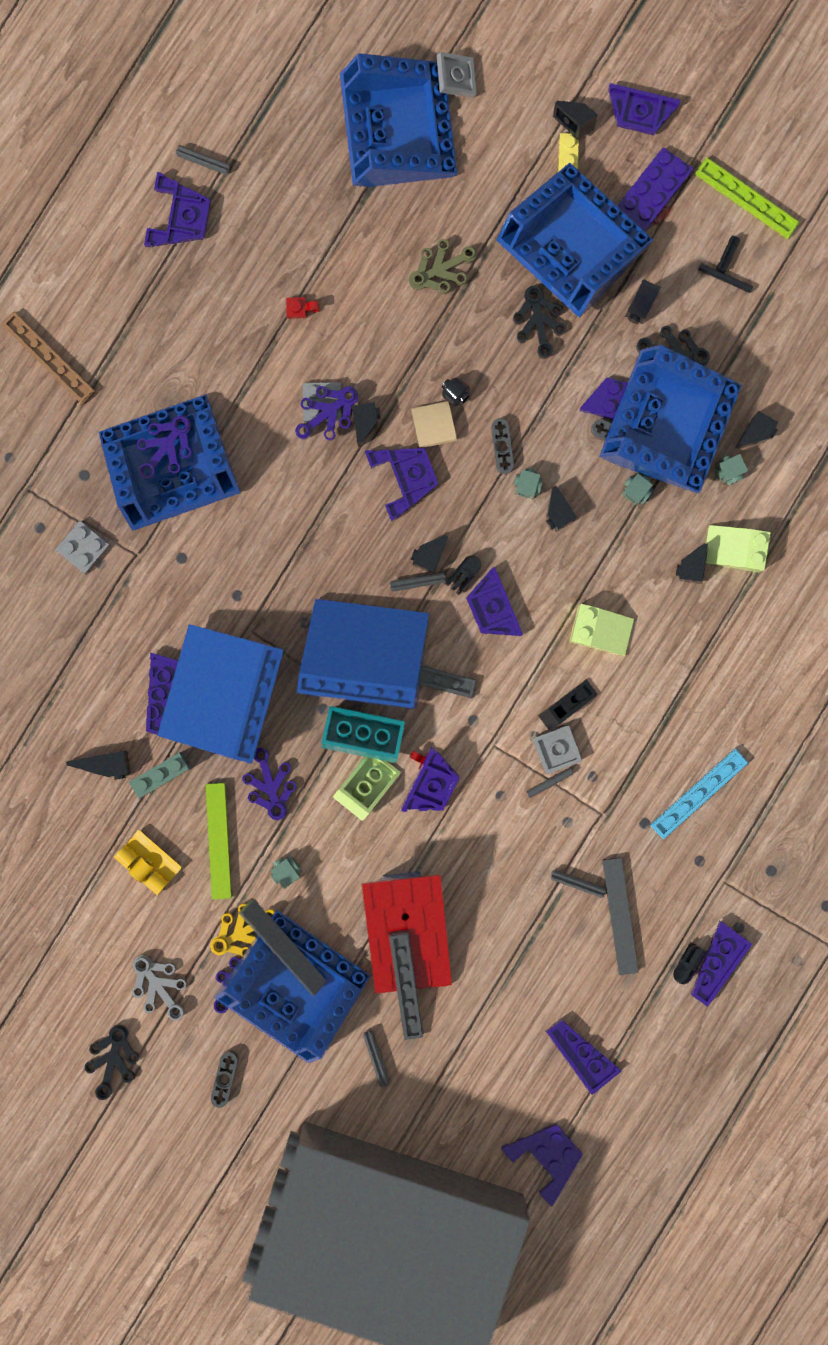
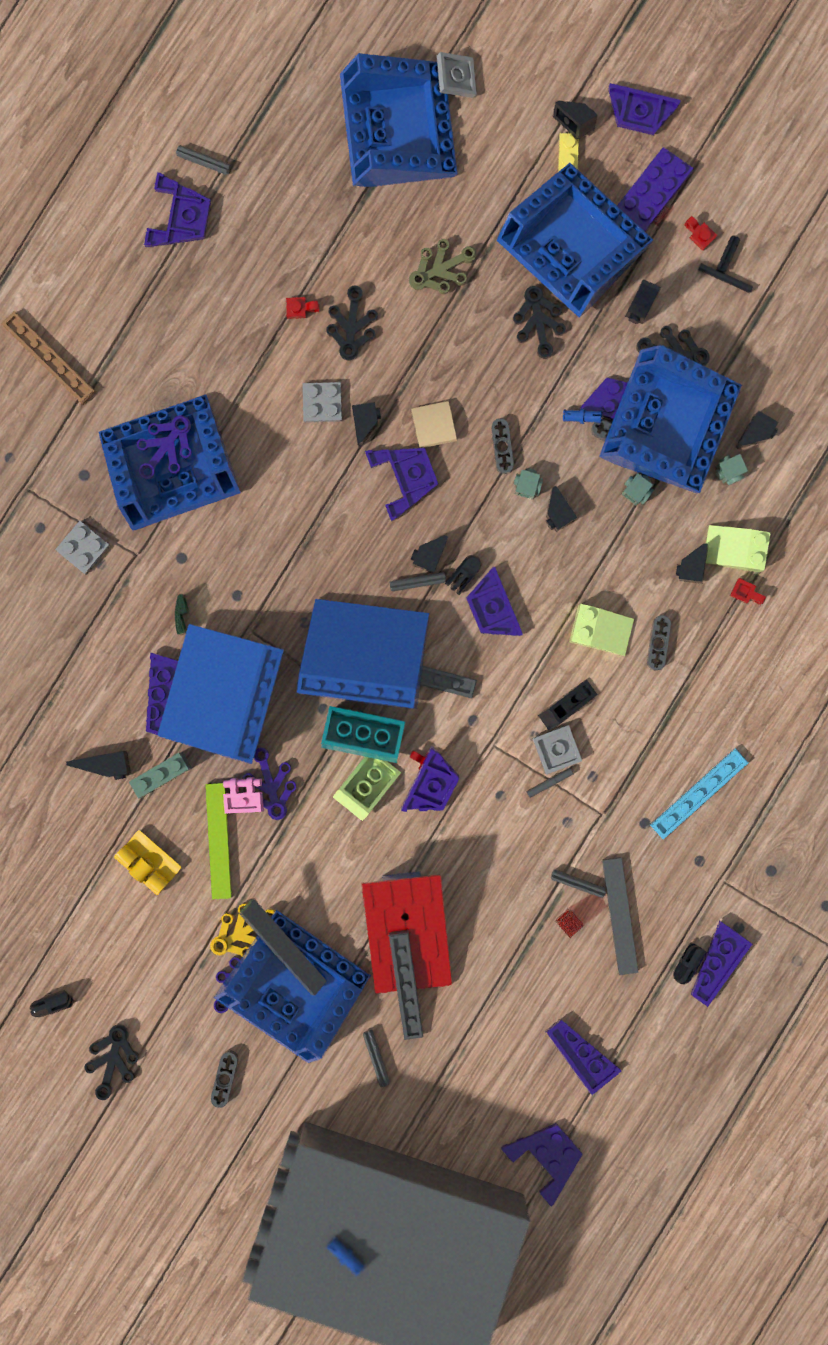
light grey plant [132,955,187,1021] -> none
sand green brick [271,856,302,889] -> none
dark purple plant [295,386,358,441] -> none
black head [442,377,470,406] -> none
lime tile [695,157,800,239] -> none
none -> black arm [30,990,74,1017]
none -> clear green slope [175,594,190,636]
none -> bright pink plate [223,777,264,813]
none -> black plant [326,285,378,361]
none -> blue pin [326,1237,365,1276]
none -> clear red brick [555,908,584,938]
none -> blue pin [563,408,603,424]
none -> dark grey beam [647,615,671,671]
none -> red plate [684,216,718,251]
none -> red plate [729,578,766,605]

